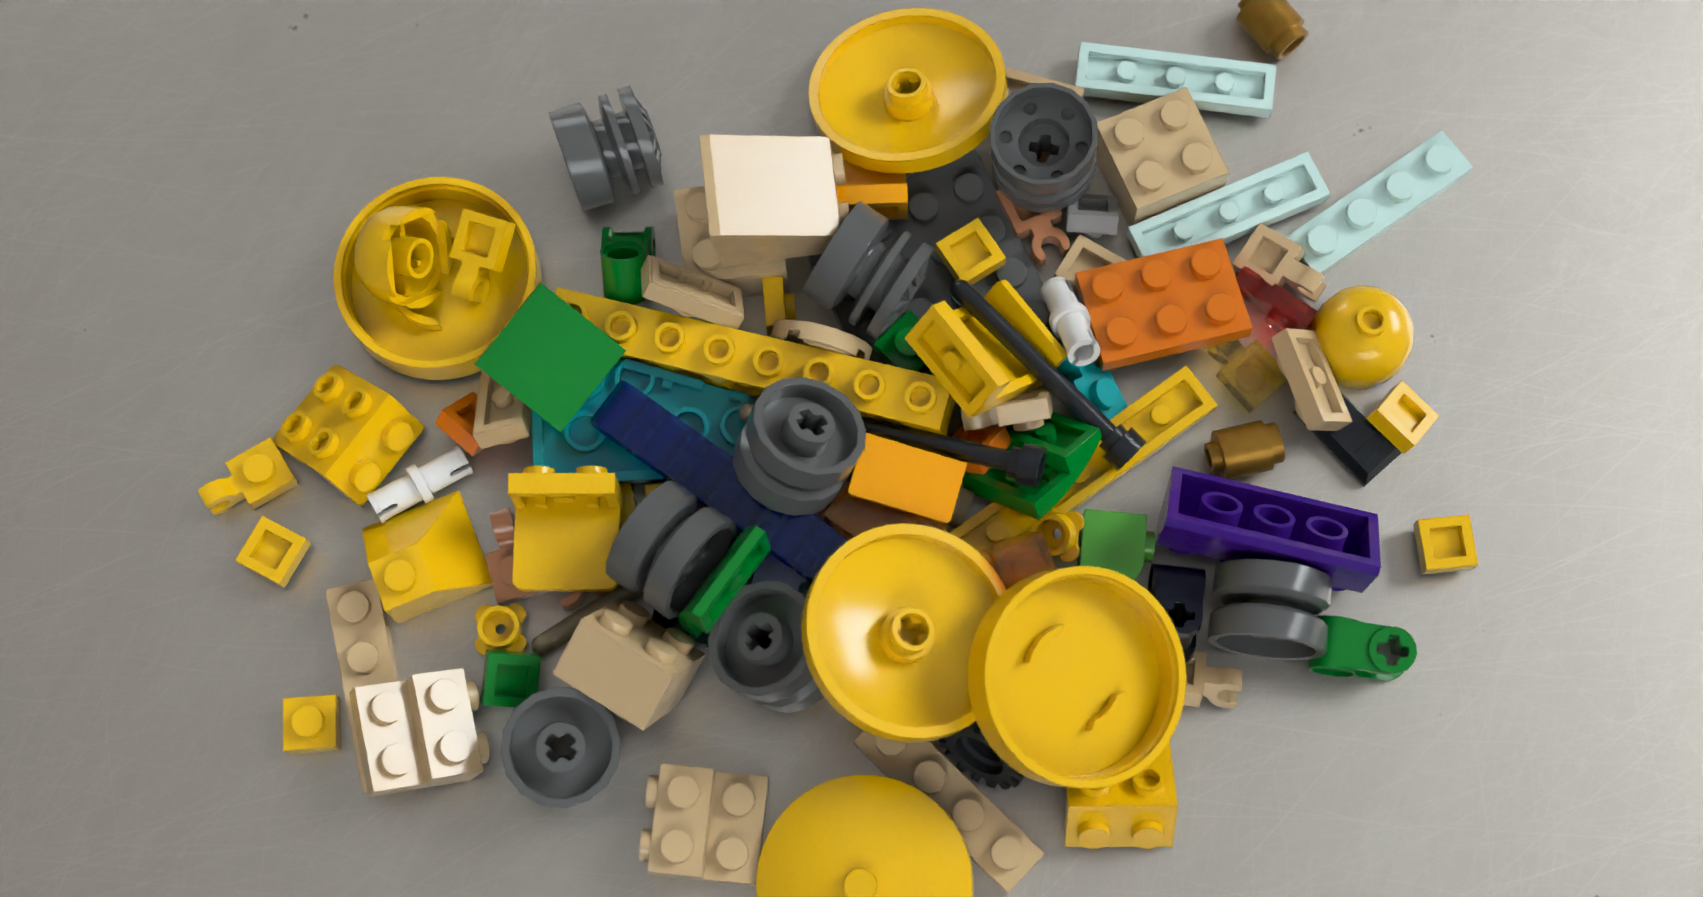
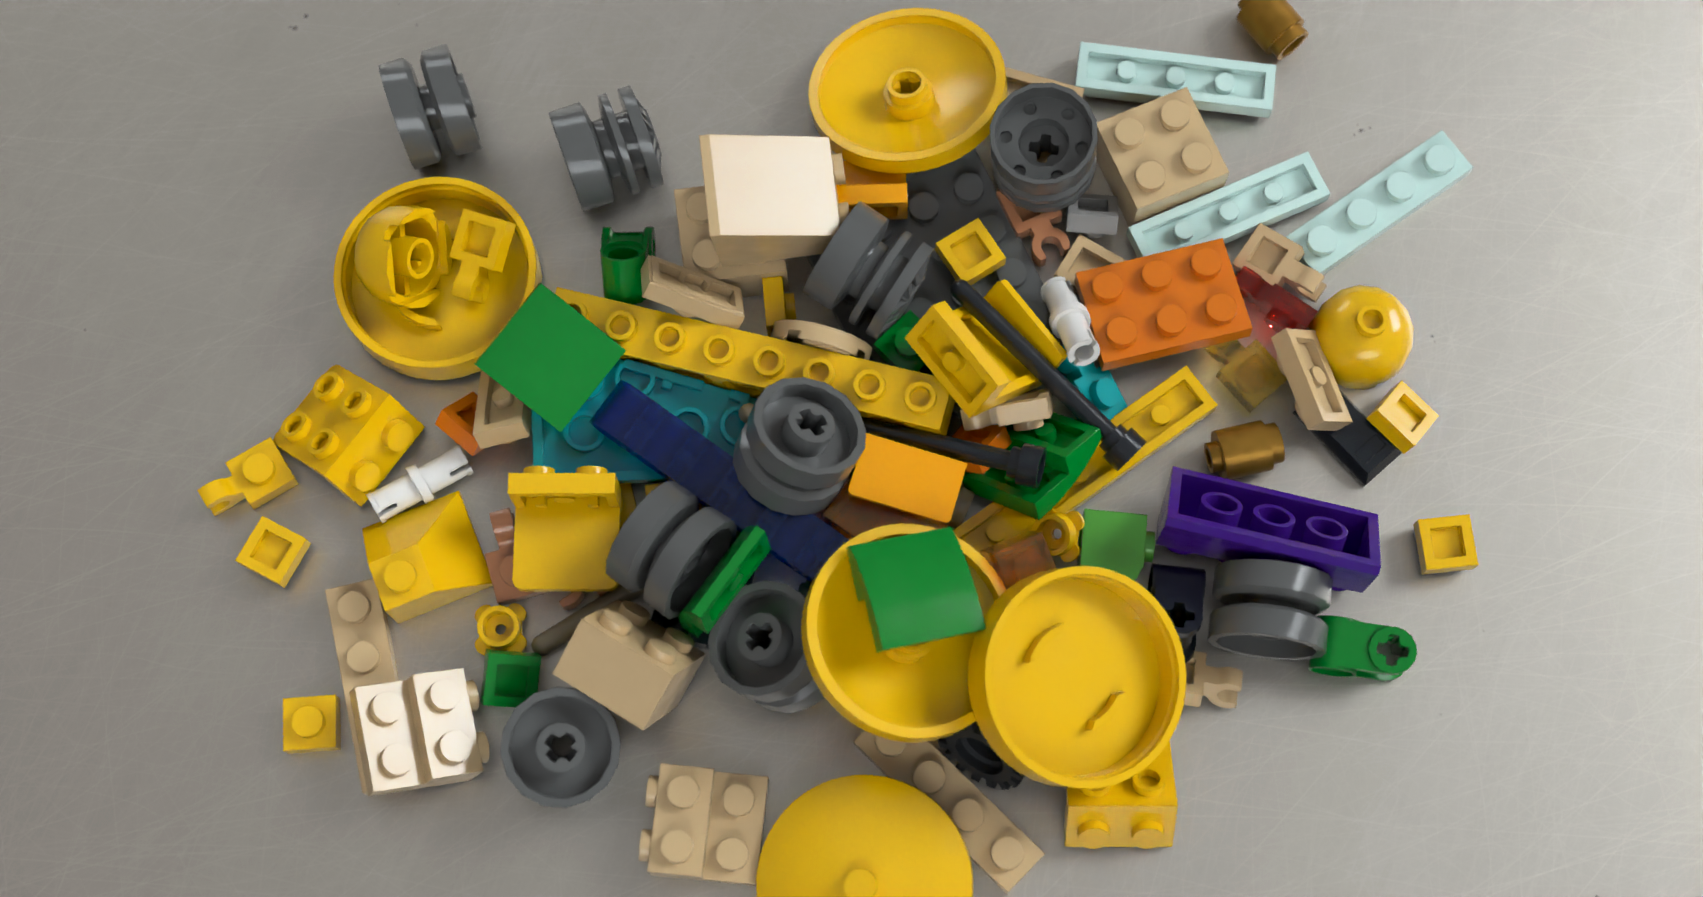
none -> dark grey wheel [378,44,482,170]
none -> green slope [846,527,986,653]

